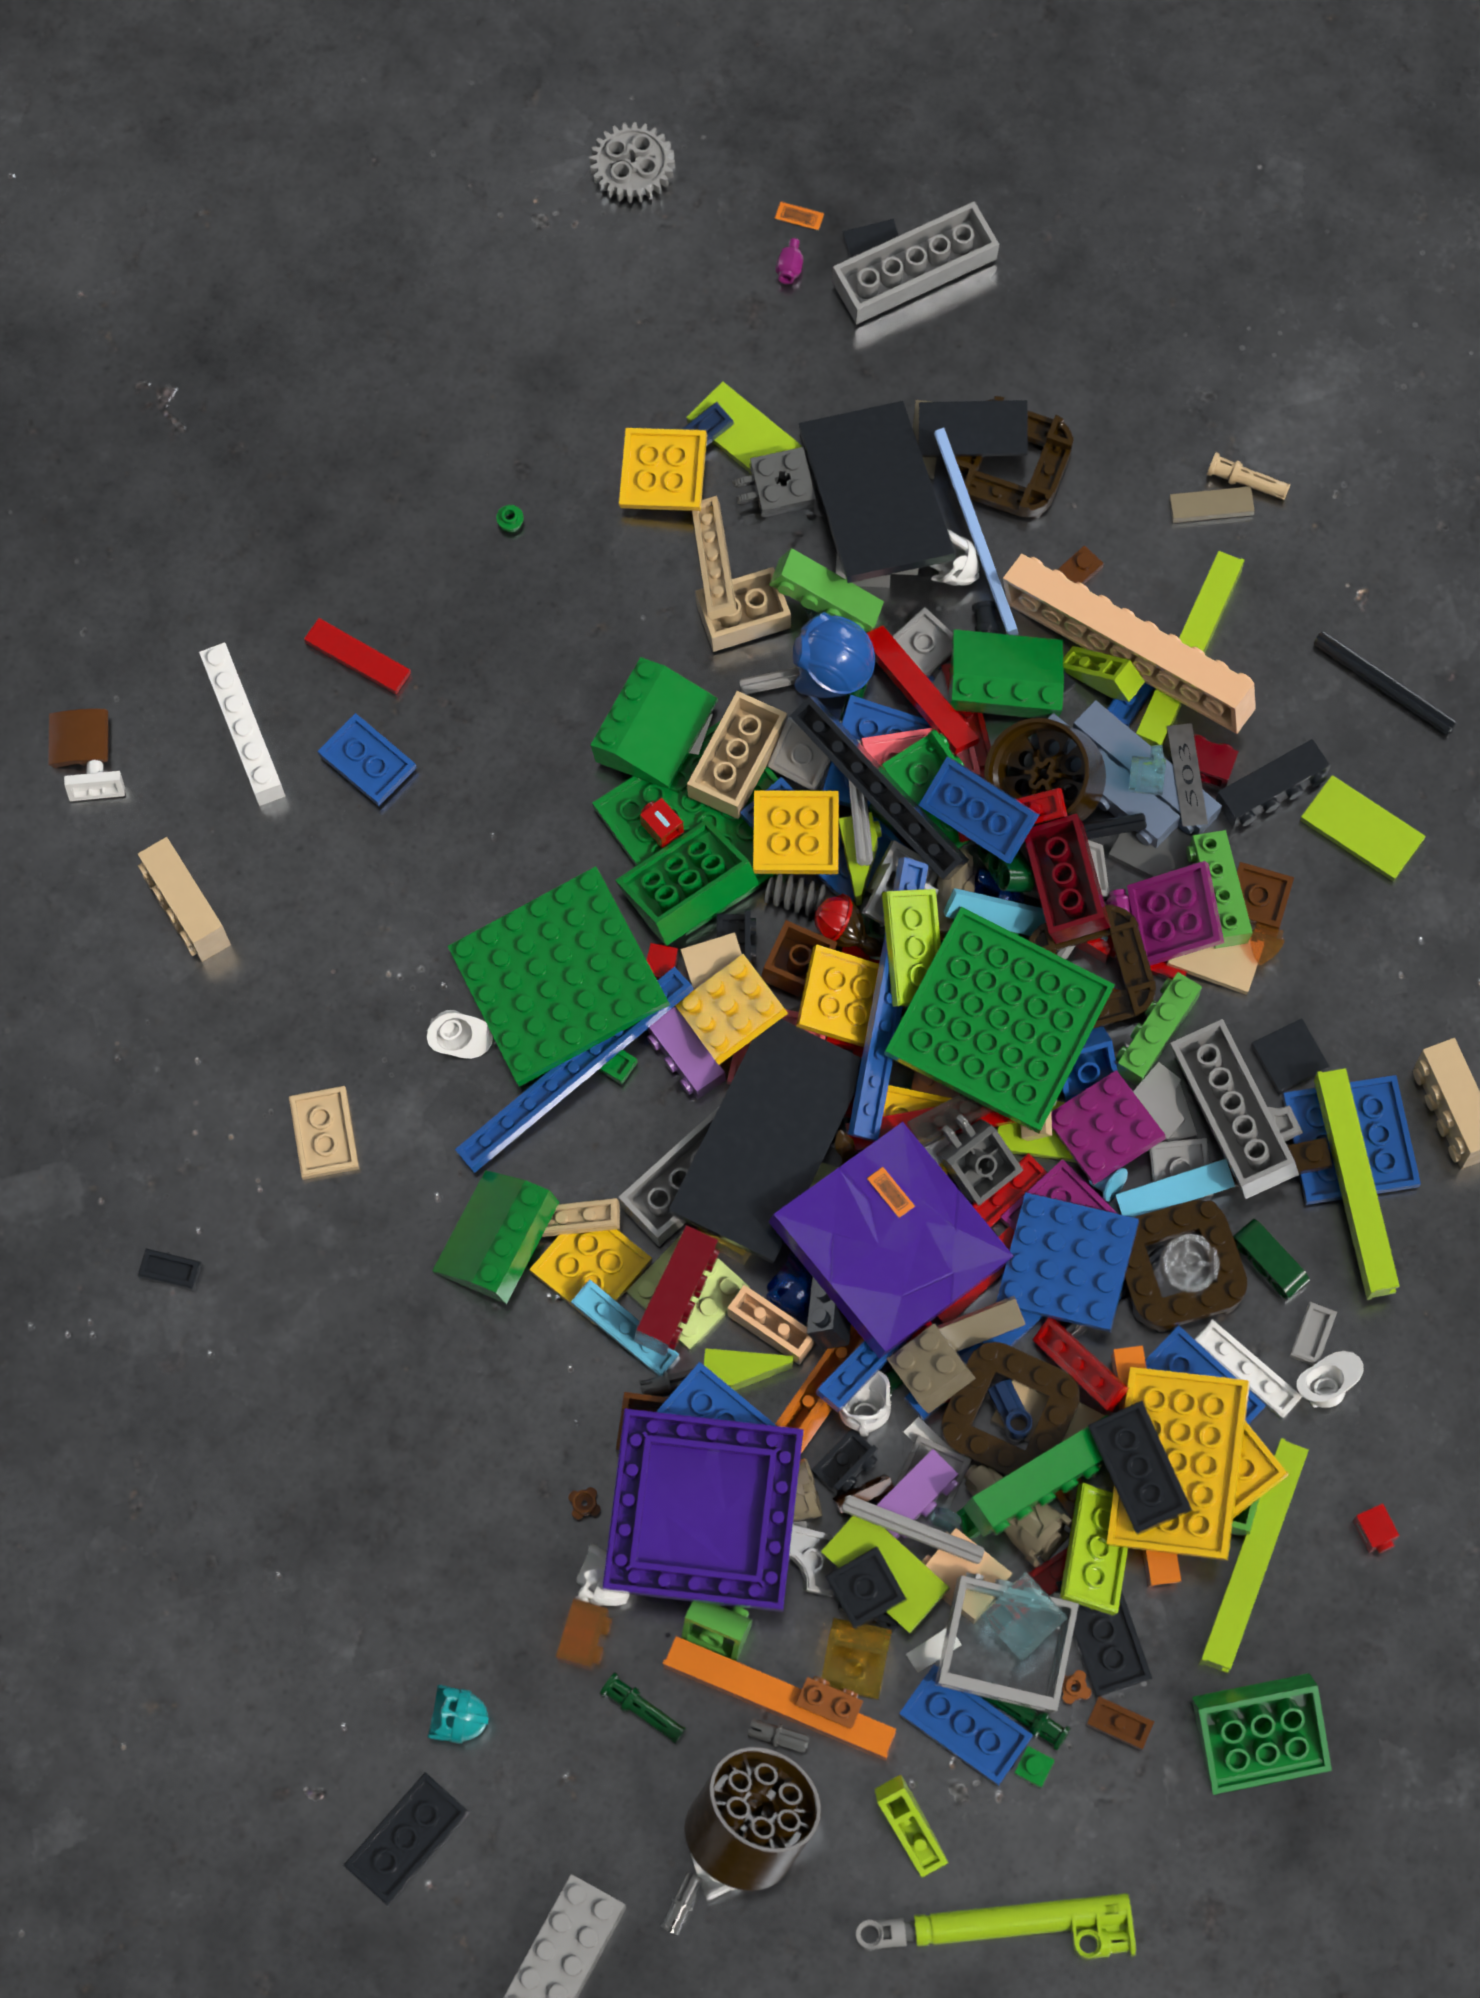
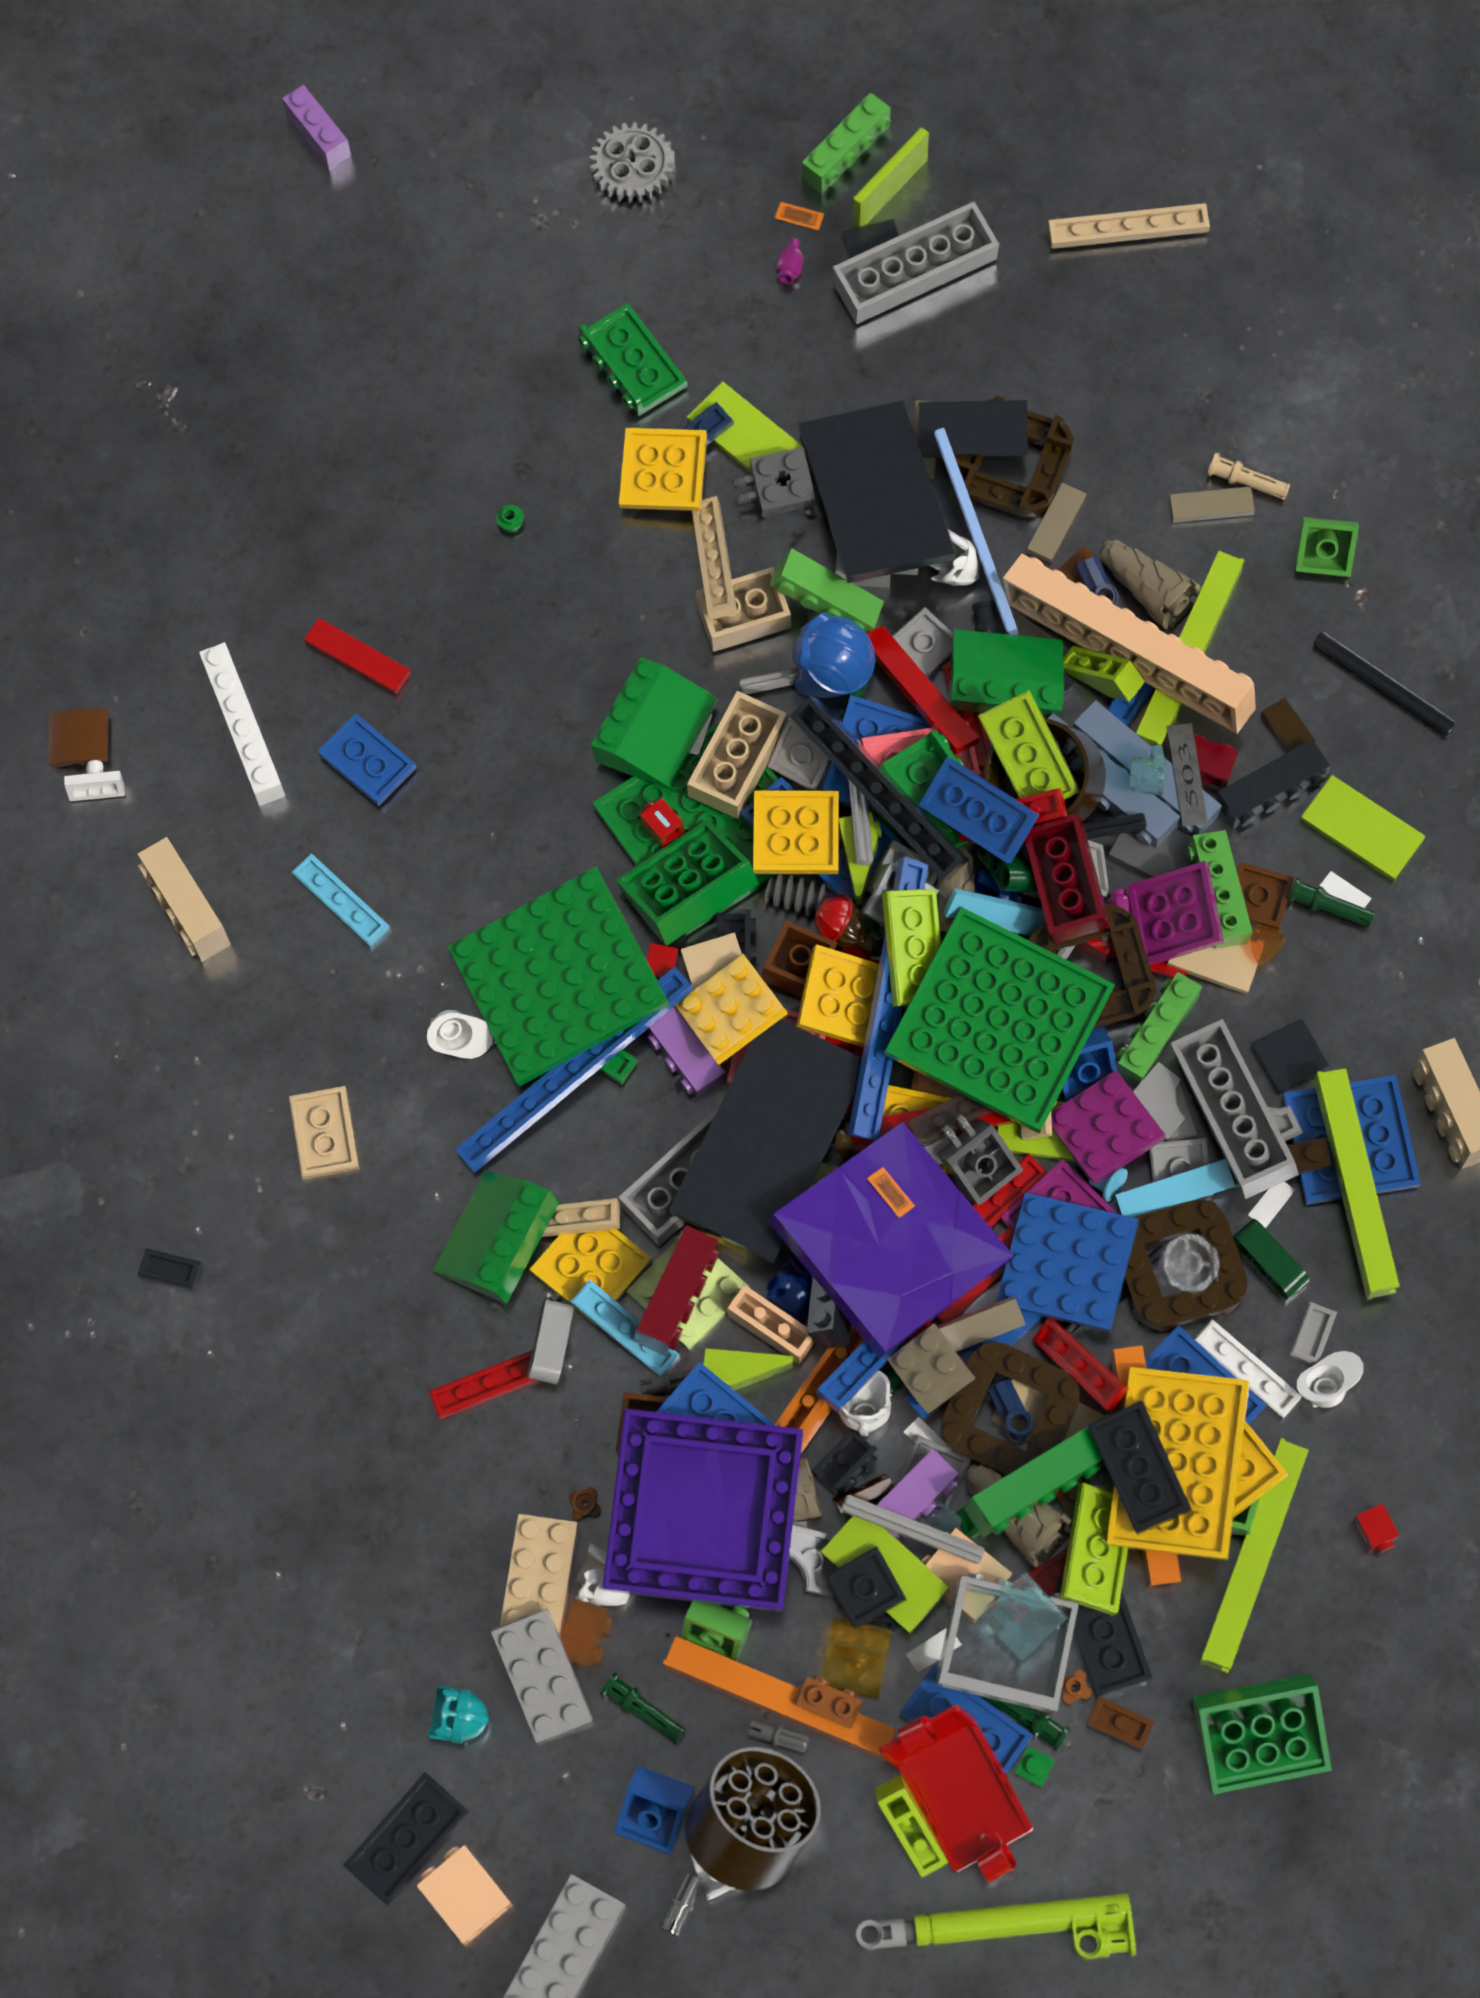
none -> medium lavender brick [282,85,351,170]
none -> medium azure tile [291,853,390,948]
none -> light nougat brick [417,1845,513,1946]
none -> red tile [429,1350,539,1420]
none -> light grey plate [491,1607,593,1743]
none -> tan brick [500,1514,579,1641]
none -> light grey beam [527,1299,574,1385]
none -> green bracket [577,303,687,416]
none -> blue slope [614,1766,695,1855]
none -> bright green brick [802,93,891,194]
none -> lime tile [853,128,929,228]
none -> red panel [879,1705,1033,1882]
none -> lime tile [978,690,1080,800]
none -> dark tan tile [1027,483,1087,564]
none -> tan plate [1048,203,1210,249]
none -> dark blue piece [1074,555,1118,605]
none -> dark tan cone [1099,540,1200,629]
none -> white sticker [1248,1182,1295,1228]
none -> dark brown tile [1261,697,1316,752]
none -> dark green pin [1288,877,1375,928]
none -> bright green brick [1296,517,1359,577]
none -> white sticker [1320,871,1372,908]

